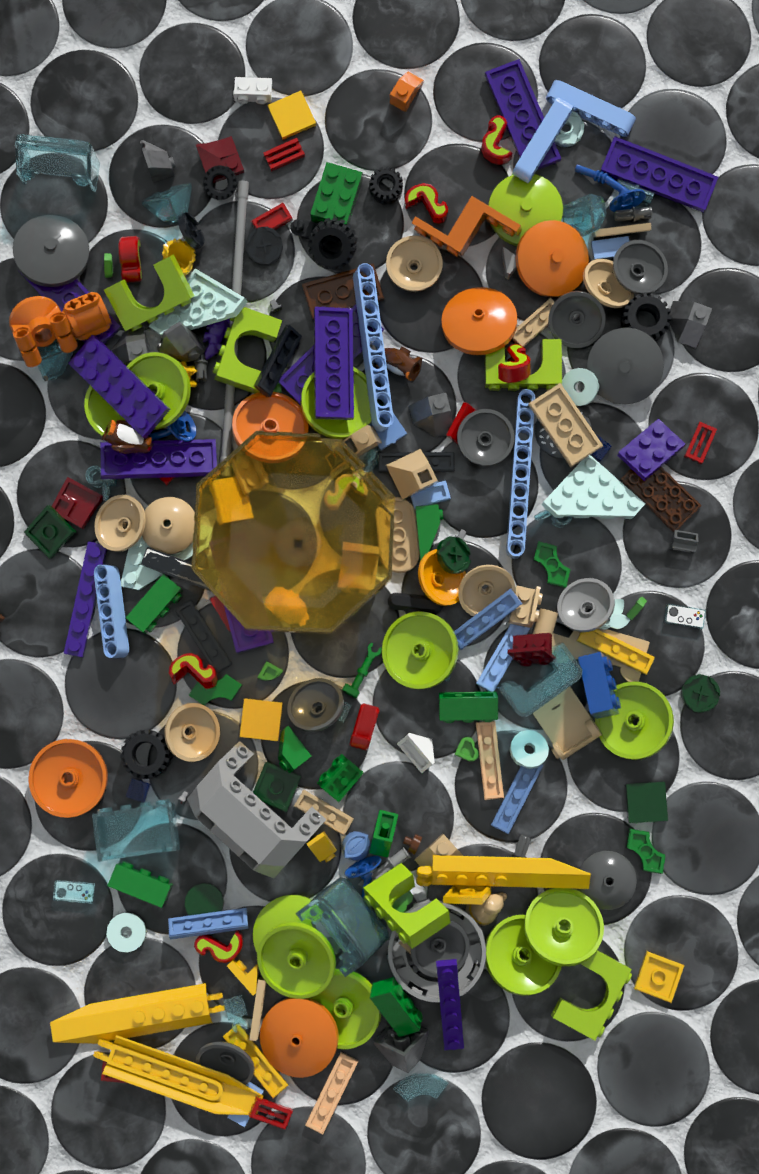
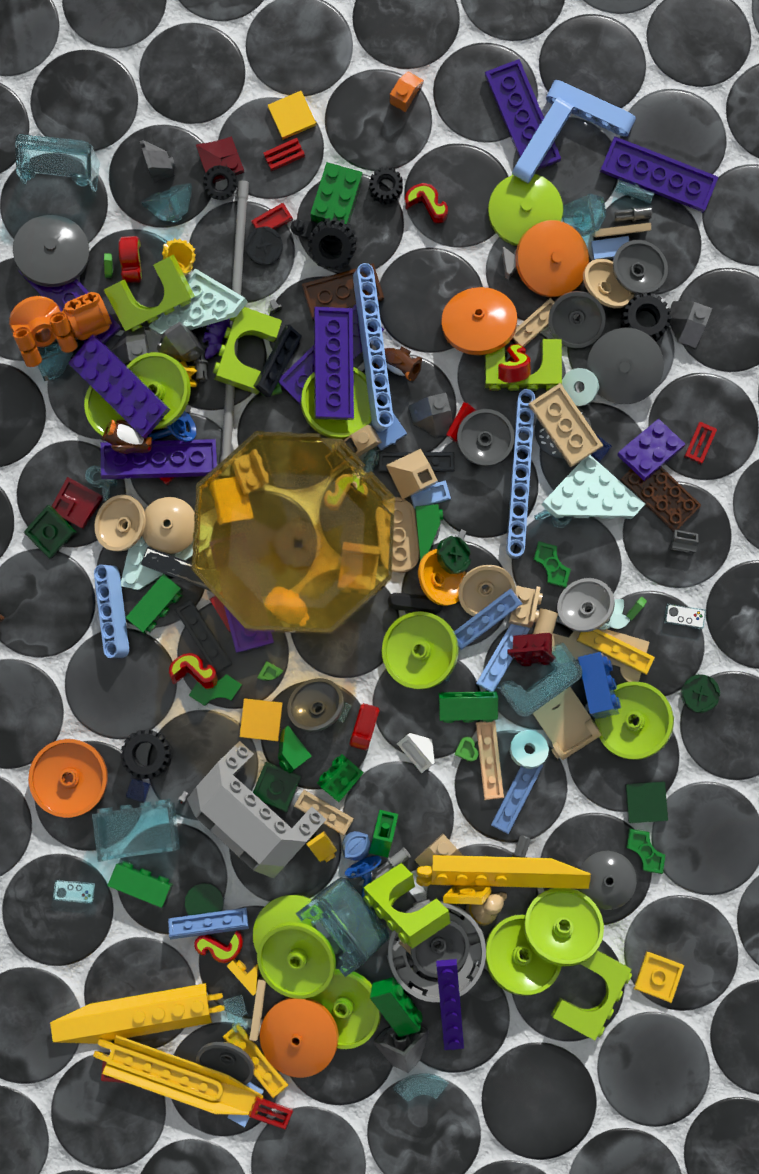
dark purple plate [64,541,107,658] -> none
light aqua tile [106,912,146,953] -> none
tan dish [164,703,220,762] -> none
black tile [178,212,205,249] -> none
orange dish [232,392,308,462] -> none
white bracket [233,77,272,104] -> none
light nougat tile [305,1052,358,1135] -> none
green piece [342,643,382,698] -> none
tan dish [386,236,443,292] -> none
bright green tile [392,891,413,913] -> none
reddish brown tile [403,834,422,855] -> none
orange bracket [412,196,522,257] -> none
red animal [481,116,513,165] -> none
light aqua tile [554,111,584,147] -> none
blue dish [575,164,646,212] -> none

